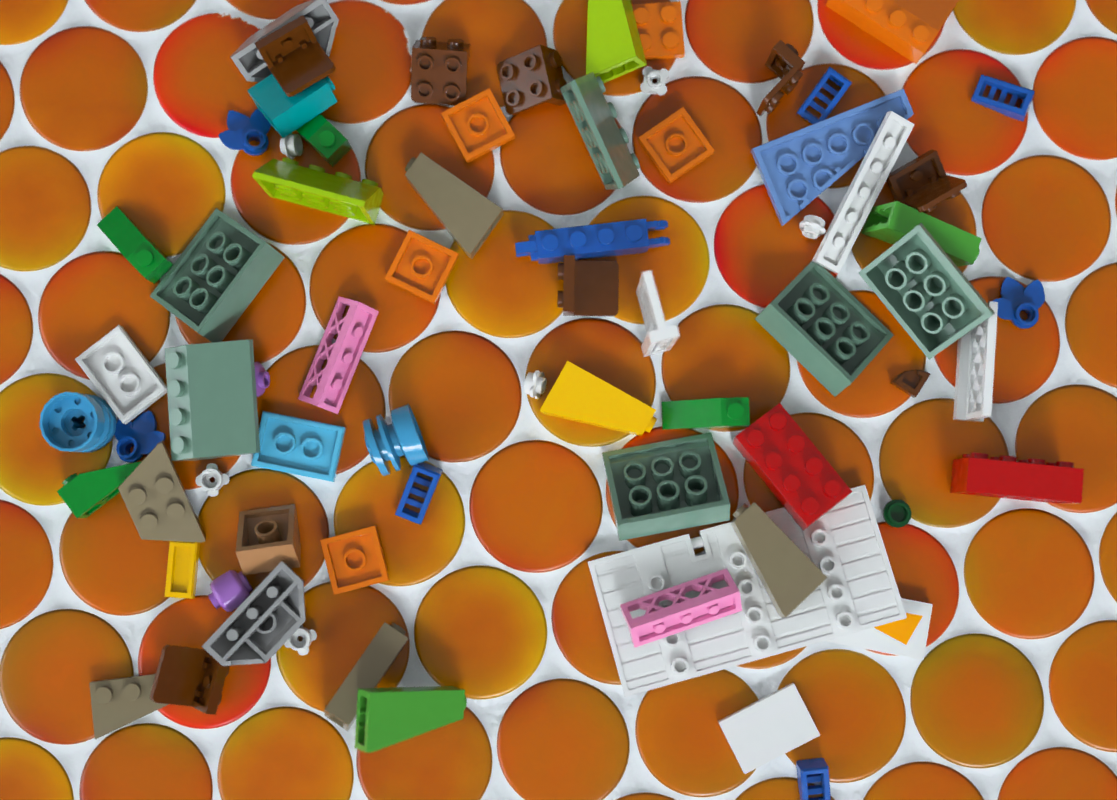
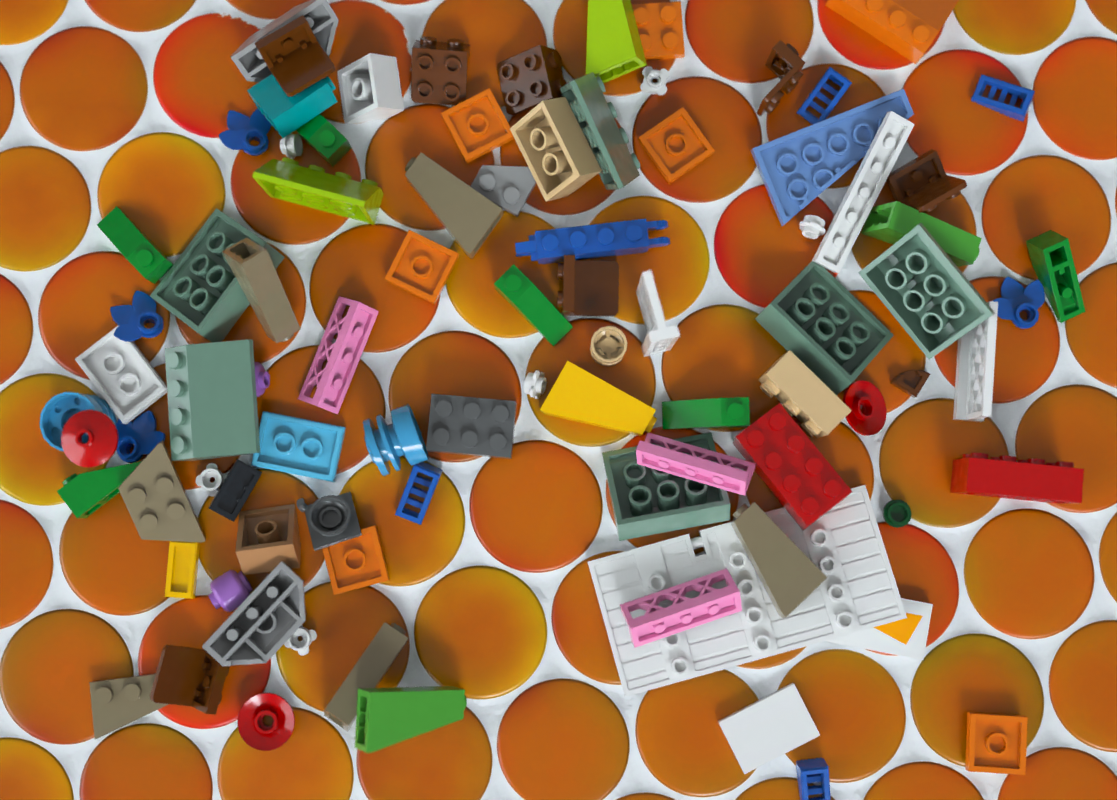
none -> red dish [61,410,119,467]
none -> blue plate [110,290,164,342]
none -> black plate [208,459,262,522]
none -> dark tan slope [222,237,301,343]
none -> red dish [237,693,295,751]
none -> dark grey hat [296,492,362,551]
none -> white slope [337,53,404,124]
none -> dark grey brick [426,394,517,459]
none -> light grey wing [470,165,536,217]
none -> green slope [494,264,573,347]
none -> tan brick [510,97,602,202]
none -> tan wheel [590,326,627,367]
none -> bright pink fence [636,433,755,496]
none -> tan brick [758,350,852,438]
none -> red dish [843,380,887,436]
none -> orange plate [965,712,1028,775]
none -> green slope [1026,230,1086,323]

